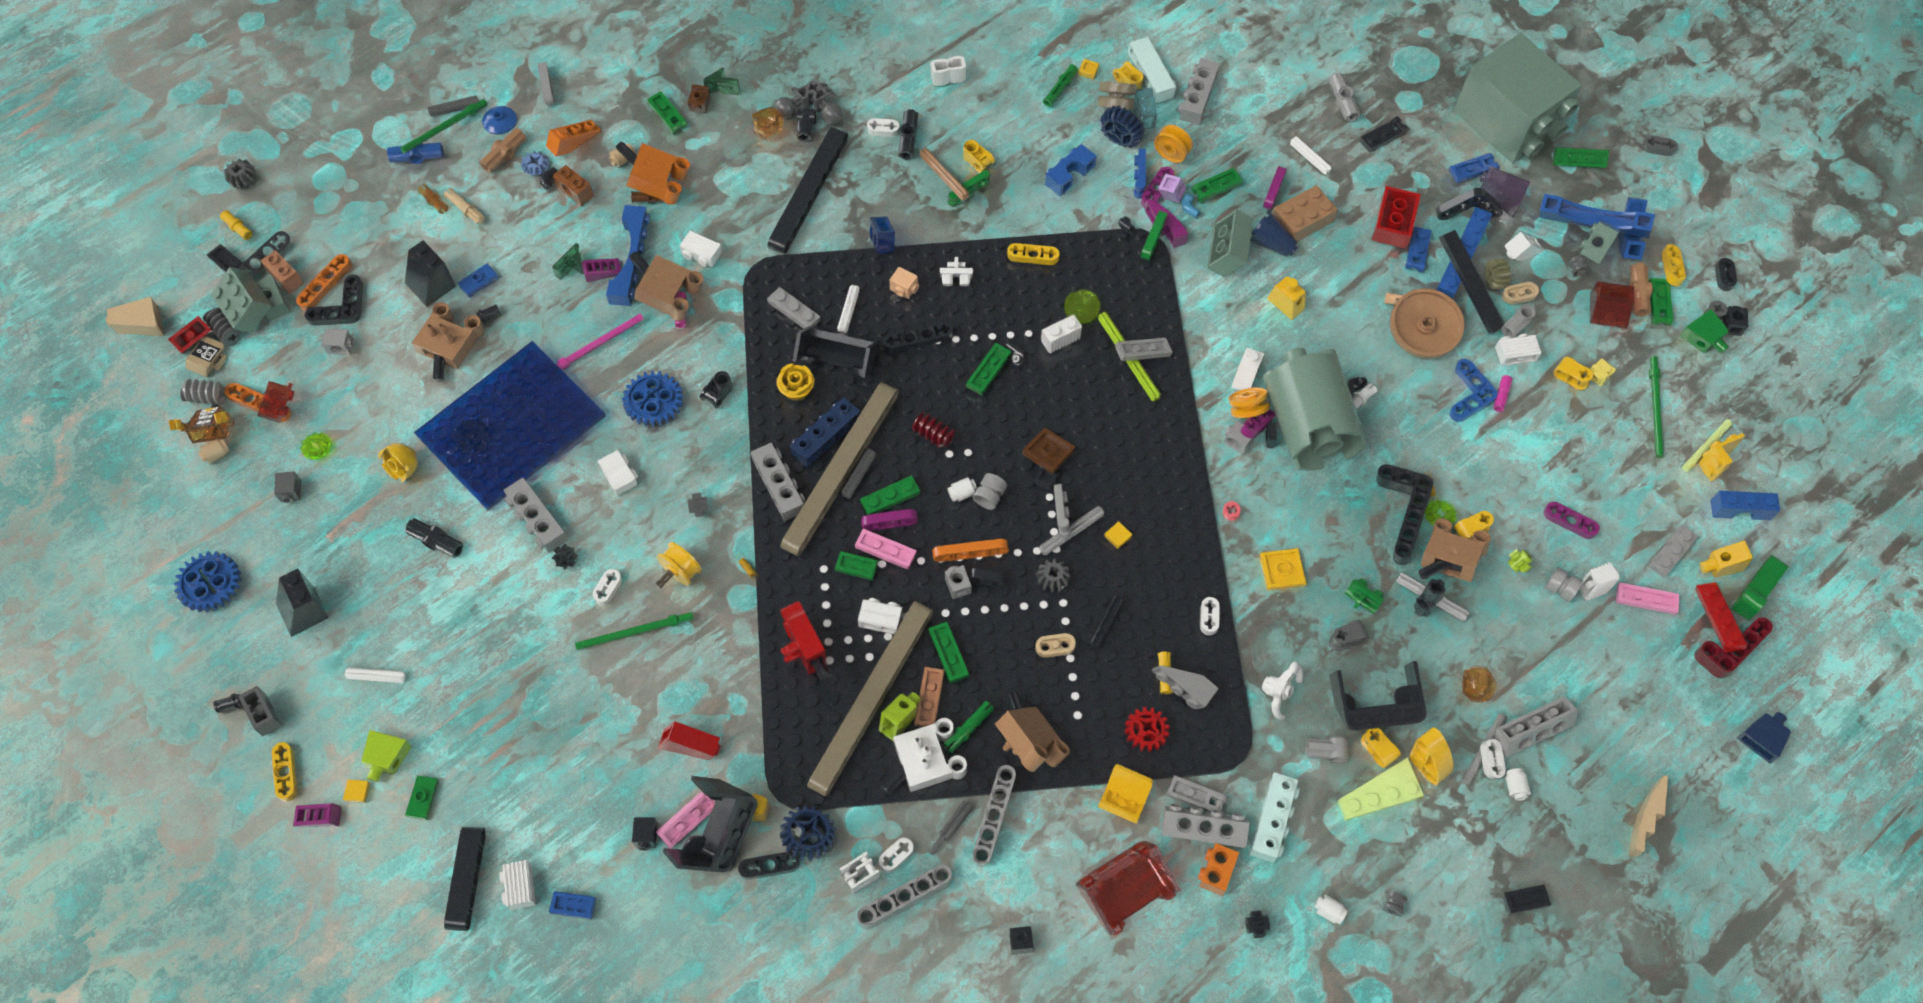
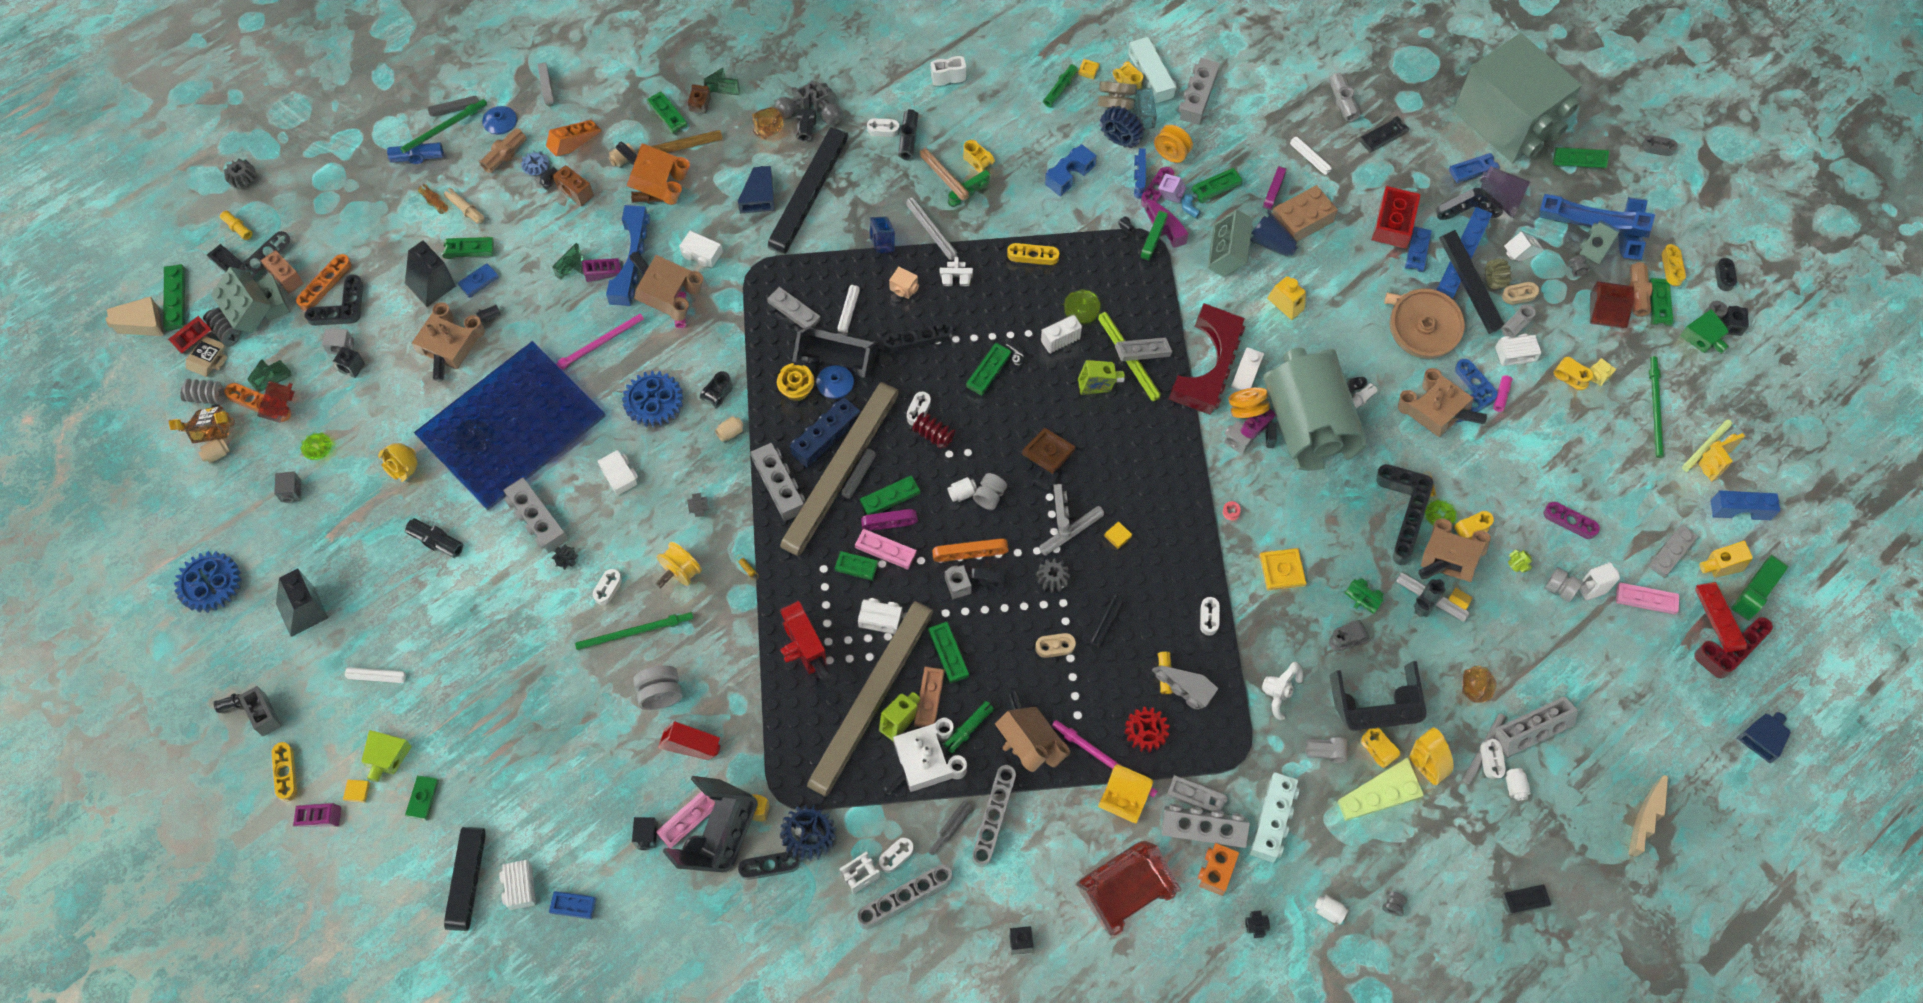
none -> green plate [163,264,185,331]
none -> clear green slope [247,359,292,393]
none -> black brick [333,346,365,378]
none -> green plate [442,237,494,259]
none -> light grey wheel [633,665,683,710]
none -> pearl gold axle [637,130,722,153]
none -> tan brick [715,416,744,442]
none -> dark blue slope [738,166,775,214]
none -> blue dish [817,365,854,399]
none -> light grey axle [906,197,957,260]
none -> white beam [907,392,931,426]
none -> dark pink bar [1052,720,1158,798]
none -> lime torso [1078,360,1124,395]
none -> dark red arch [1169,303,1246,415]
none -> medium nougat piece [1398,368,1487,437]
none -> yellow tile [1448,587,1473,610]

